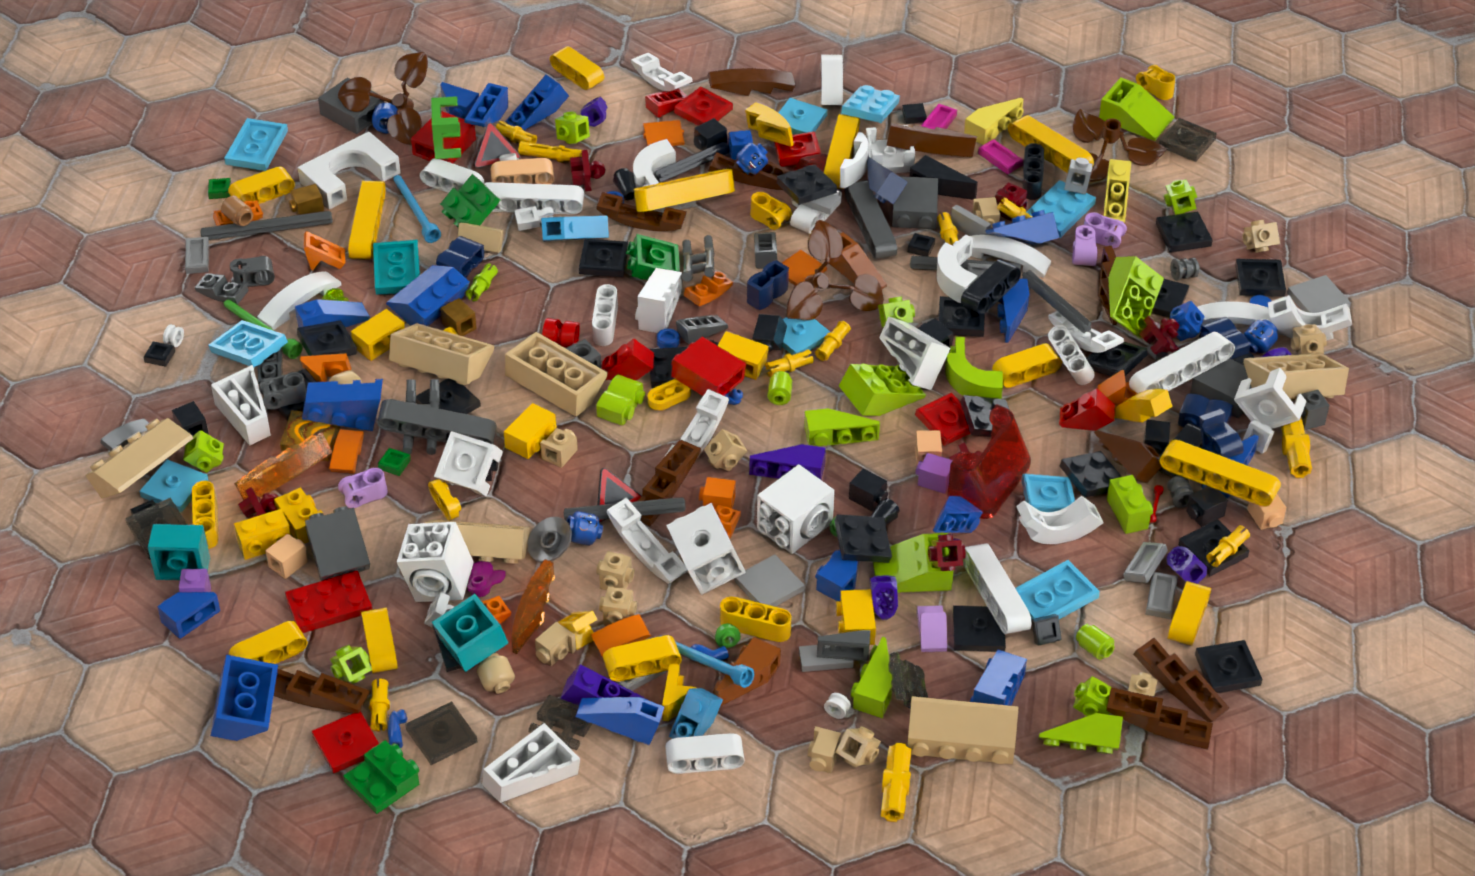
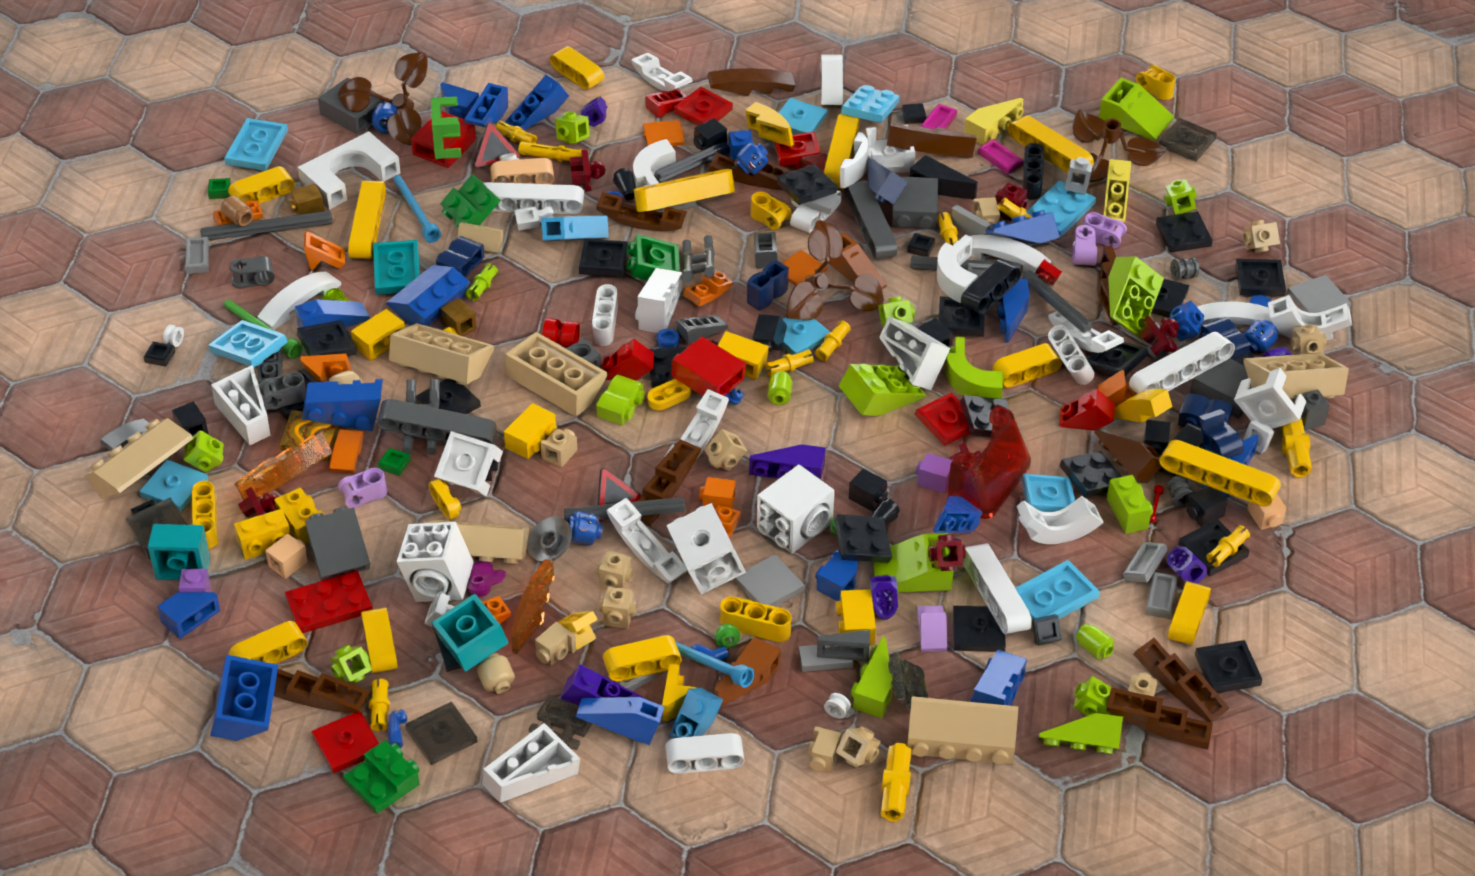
dark grey slope [195,273,249,305] -> none
white beam [420,158,484,193] -> none
orange slope [591,614,651,657] -> none
lime slope [804,408,880,446] -> none
light nougat brick [915,430,942,467] -> none
none -> red plate [1035,259,1062,285]

